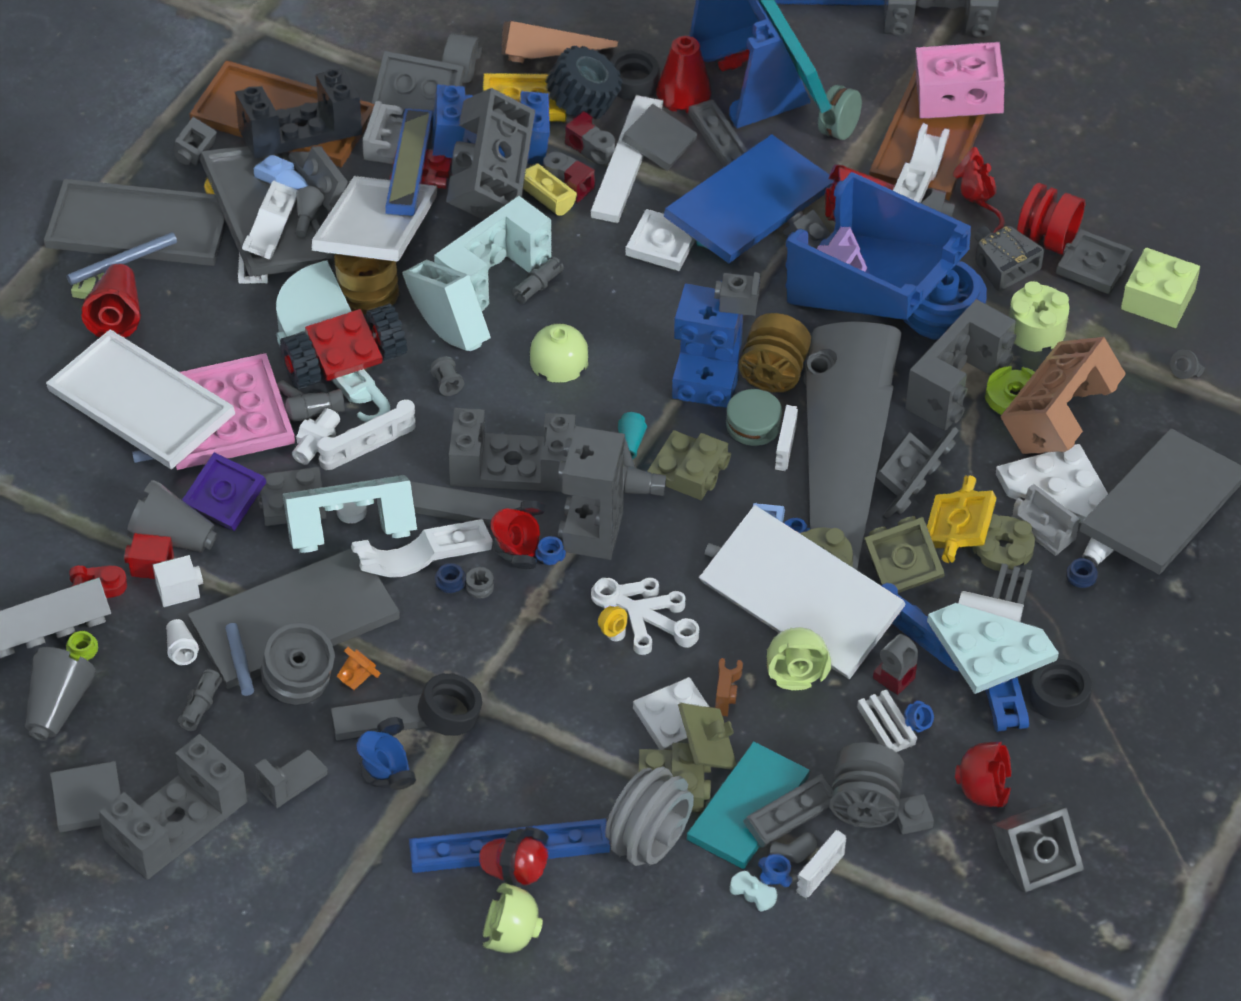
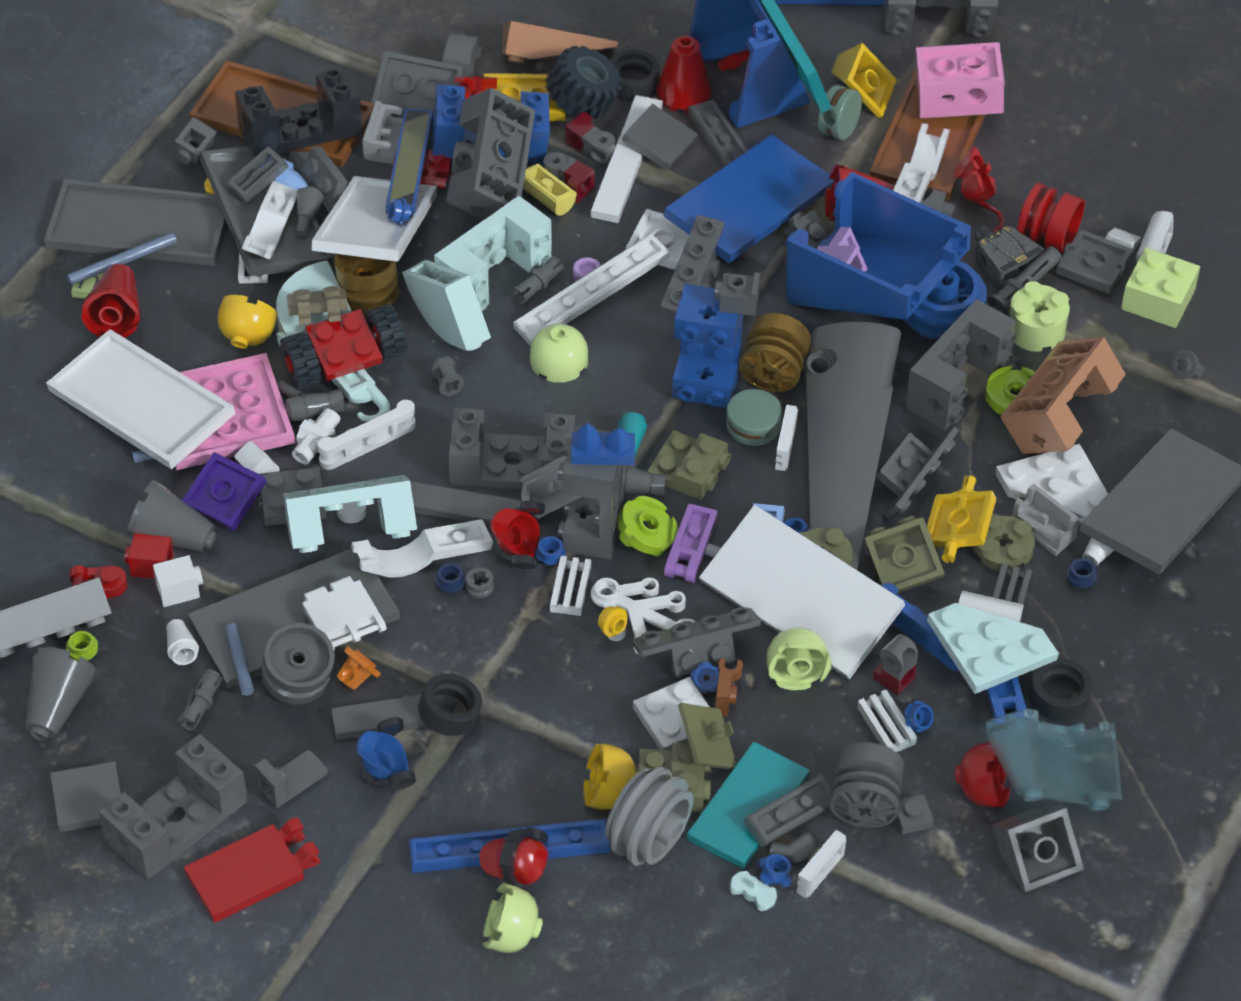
none -> red tile [184,817,320,923]
none -> yellow cylinder [217,295,277,349]
none -> dark grey tile [226,146,289,204]
none -> white slope [235,441,280,474]
none -> dark tan plate [287,286,348,325]
none -> white plate [302,576,387,649]
none -> blue plate [388,198,411,226]
none -> red plate [454,76,497,99]
none -> white tile [513,233,670,346]
none -> light grey hinge [521,456,581,519]
none -> white tile [550,556,591,616]
none -> blue tile [571,423,635,465]
none -> lavender tile [573,258,601,281]
none -> yellow cylinder [583,744,638,810]
none -> lime plate [617,496,678,556]
none -> dark grey bracket [632,607,761,677]
none -> dark grey bracket [661,215,724,314]
none -> medium lavender plate [664,503,718,583]
none -> blue plate [691,662,719,694]
none -> yellow slope [831,43,897,118]
none -> clear light blue windscreen [985,709,1123,810]
none -> dark grey pin [987,246,1062,315]
none -> white slope [1105,228,1141,255]
none -> white brick [1136,211,1173,263]

